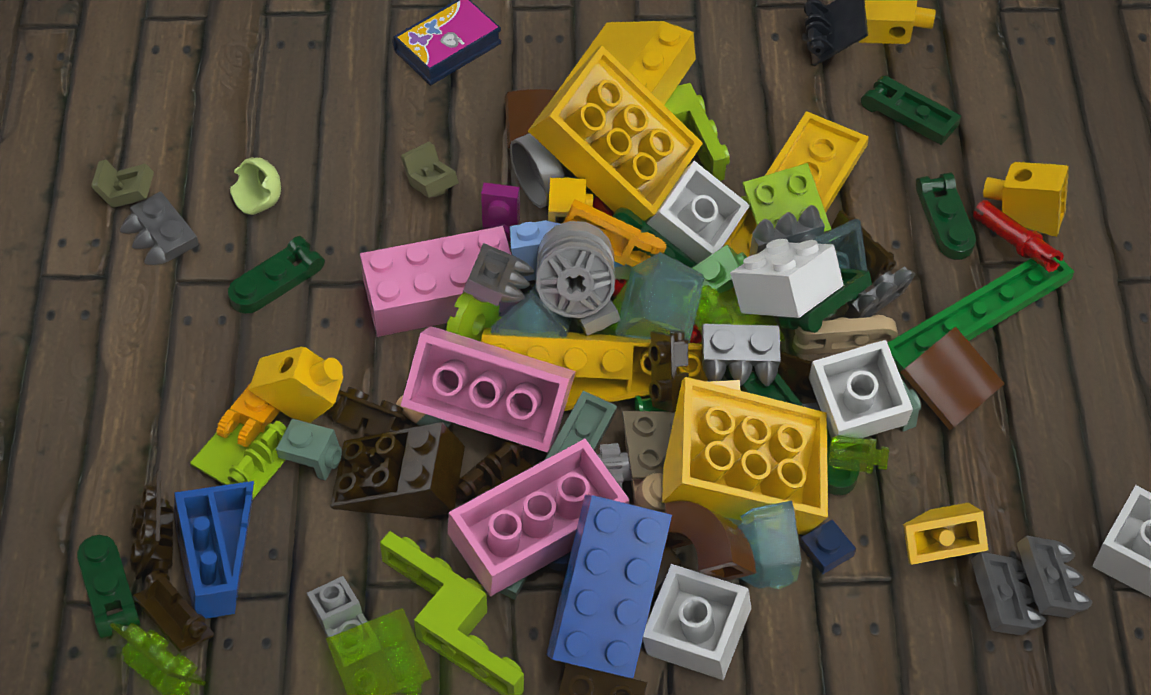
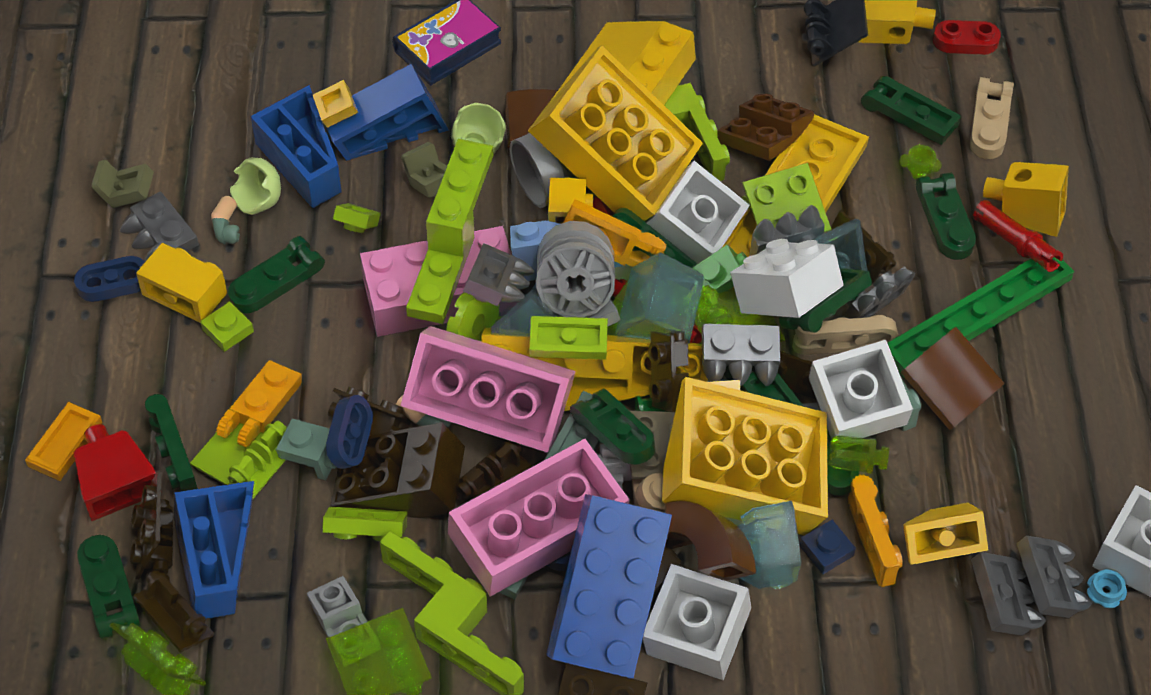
yellow torso [249,347,343,423] -> none
magenta plate [481,182,520,242] -> none
none -> light orange tile [25,402,103,481]
none -> dark blue plate [74,256,145,302]
none -> red torso [74,424,162,521]
none -> yellow brick [136,243,227,323]
none -> dark green plate [145,394,198,491]
none -> lime plate [200,302,254,352]
none -> arm [211,196,240,244]
none -> blue wedge [251,85,342,208]
none -> yellow plate [313,80,358,128]
none -> lime plate [323,507,407,541]
none -> dark blue plate [326,395,373,469]
none -> blue wedge [327,64,449,161]
none -> lime plate [333,203,381,233]
none -> lime bracket [406,139,494,324]
none -> yellowish green hair [451,103,506,154]
none -> lime plate [529,316,608,360]
none -> dark green plate [570,388,656,465]
none -> reddish brown slope [717,94,814,161]
none -> light orange hinge [848,474,902,587]
none -> clear neon green plate [900,145,942,179]
none -> red plate [933,20,1001,55]
none -> tan plate [970,77,1014,159]
none -> medium azure plate [1087,569,1127,608]

